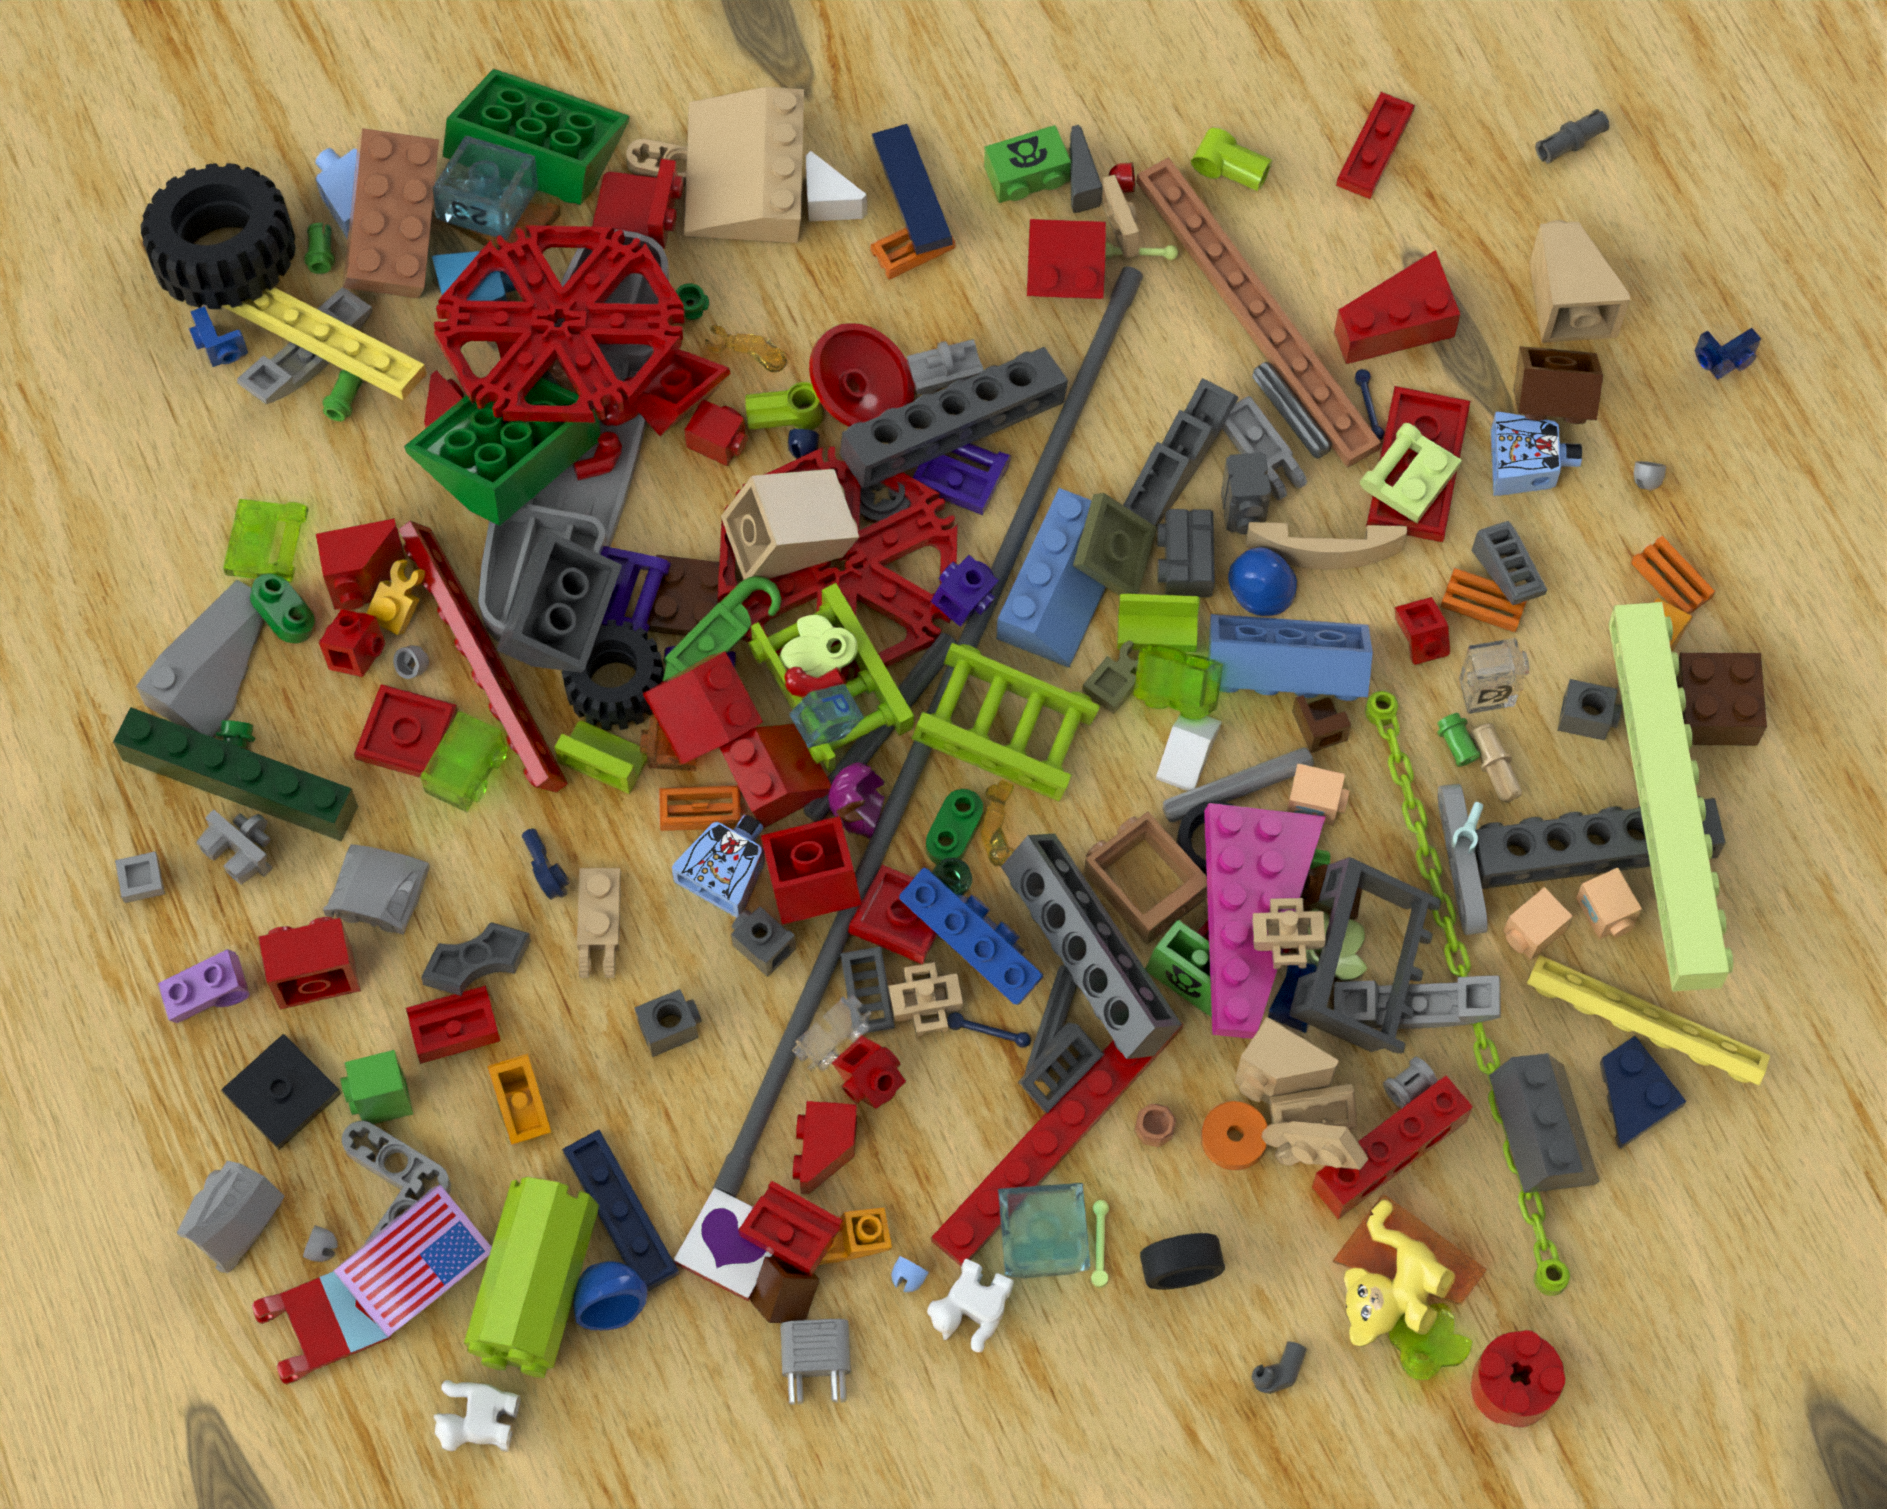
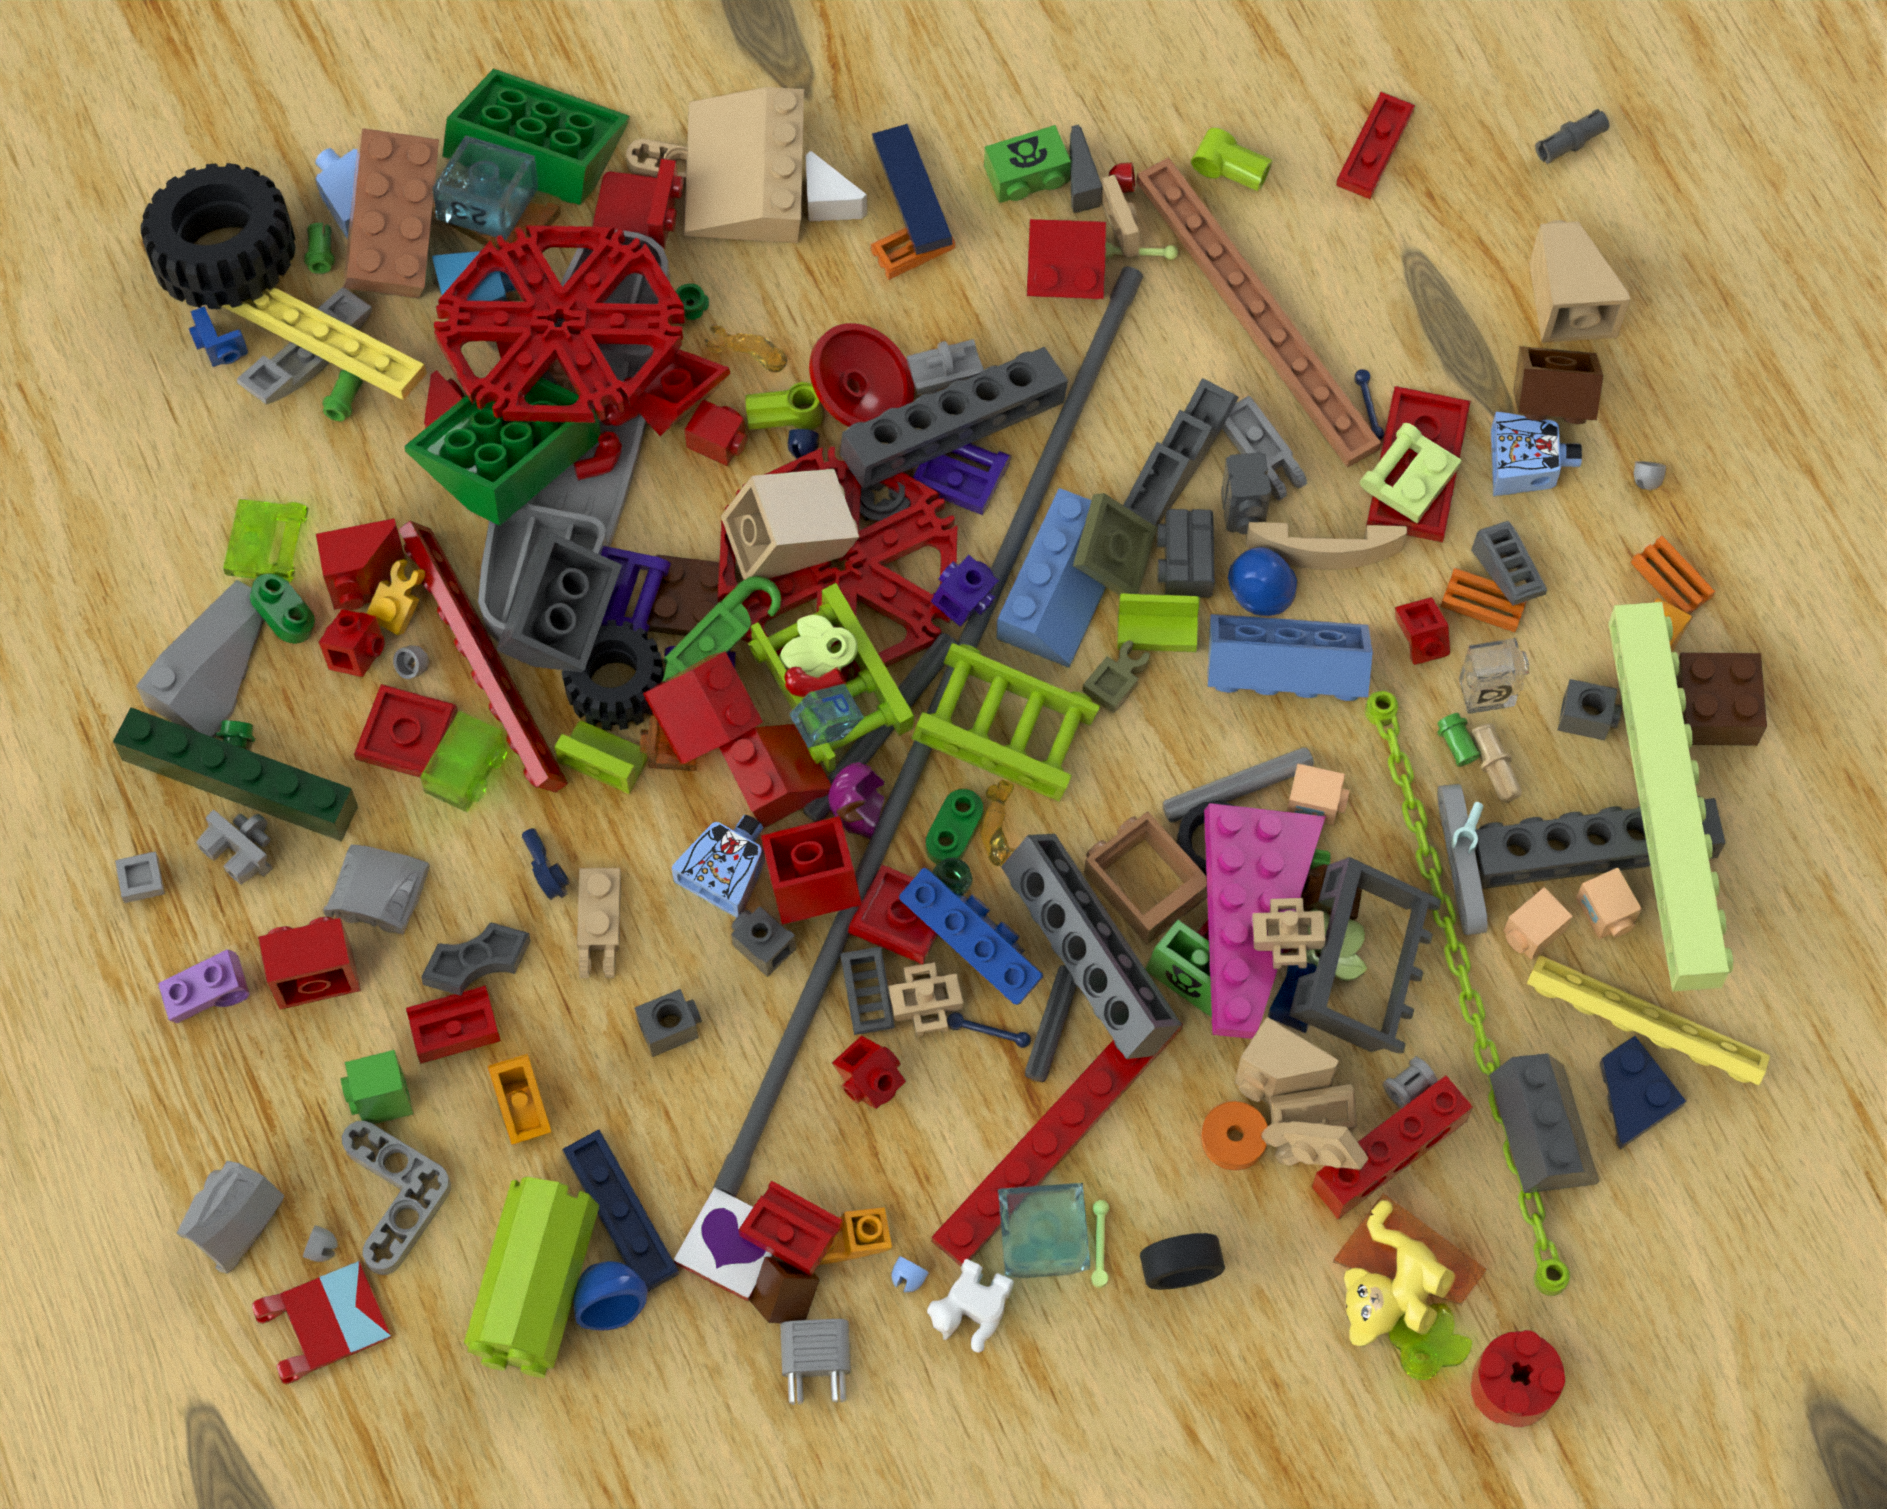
black plate [221,1033,341,1150] -> none
slope [333,1185,492,1337] -> none
white animal [433,1380,521,1452] -> none
orange tile [659,785,741,831] -> none
clear hinge [791,994,872,1072] -> none
red slope [793,1101,858,1194] -> none
dark grey slope [1018,1022,1104,1113] -> none
clear neon green brick [1133,644,1223,720] -> none
nougat tile [1135,1103,1176,1147] -> none
white slope [1156,708,1222,791] -> none
dark grey arm [1251,1341,1307,1394] -> none
dark grey axle [1253,362,1332,459] -> none
reddish brown panel [1292,695,1351,753] -> none
red wedge [1334,250,1461,364] -> none
light grey slope [1334,975,1501,1029] -> none
clear blue bracket [1695,328,1761,380] -> none

